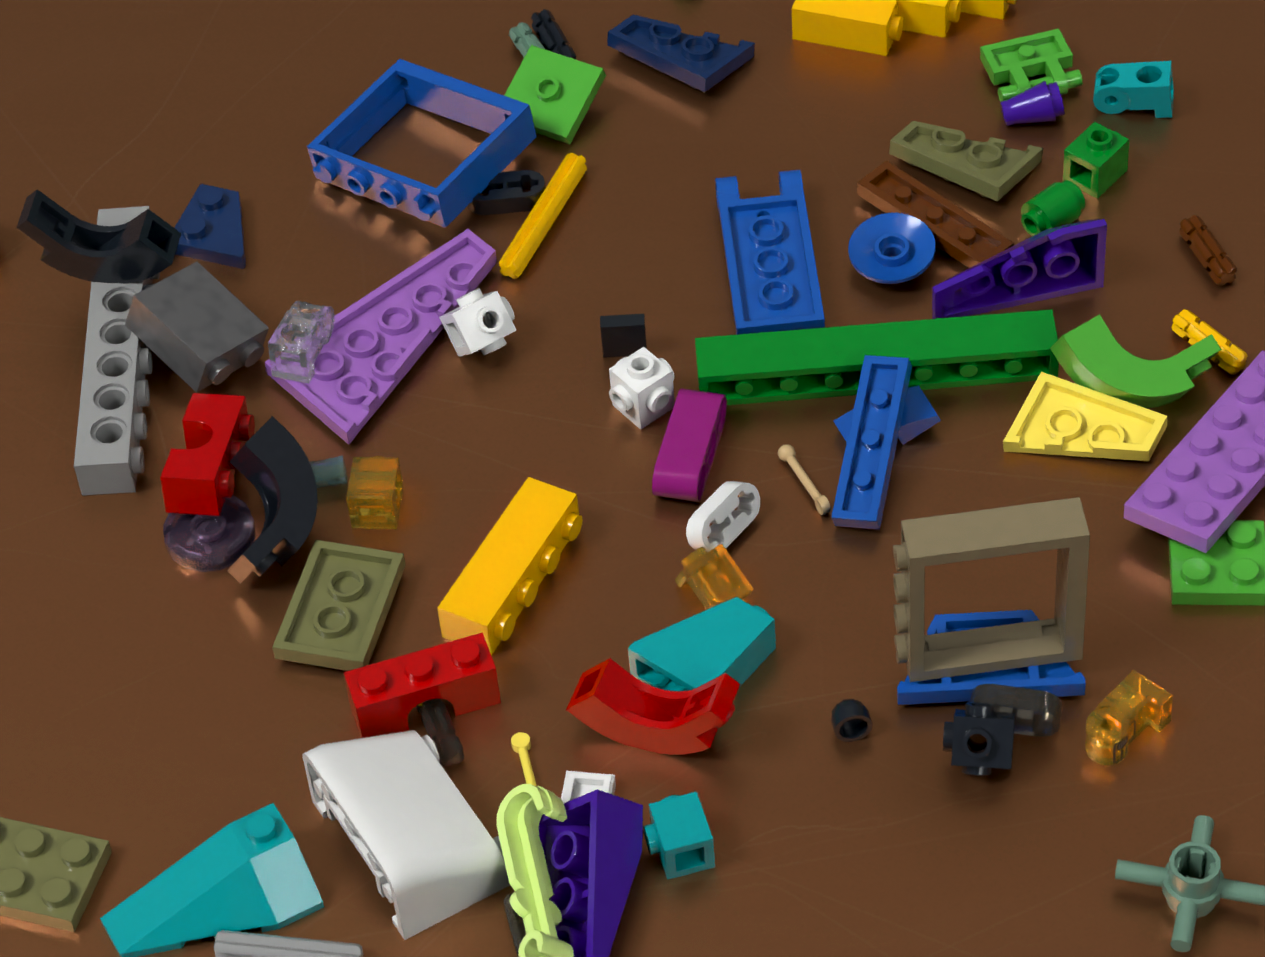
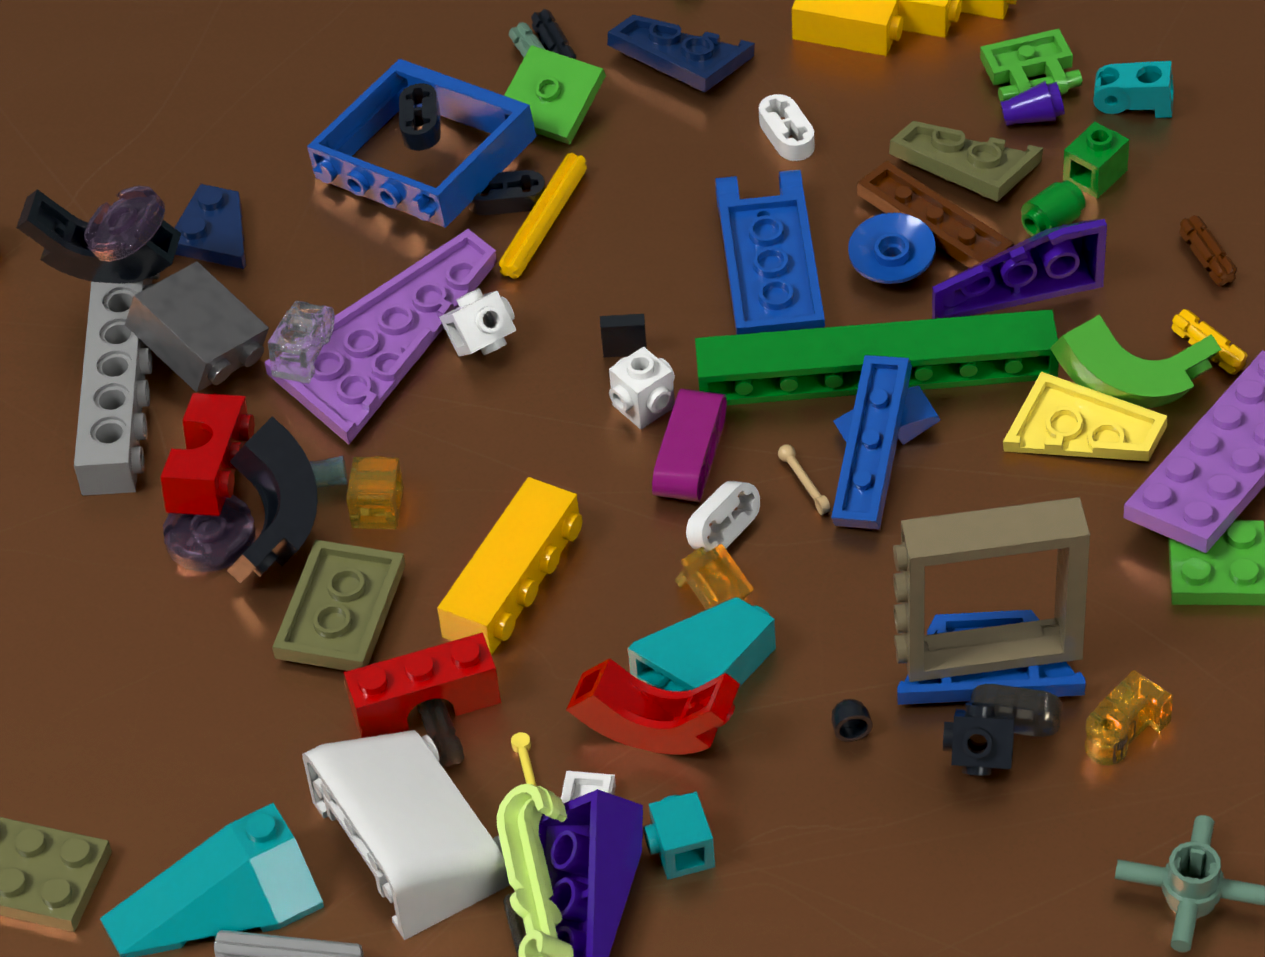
none -> clear purple tile [84,186,165,262]
none -> black beam [399,83,441,151]
none -> white beam [759,94,815,161]

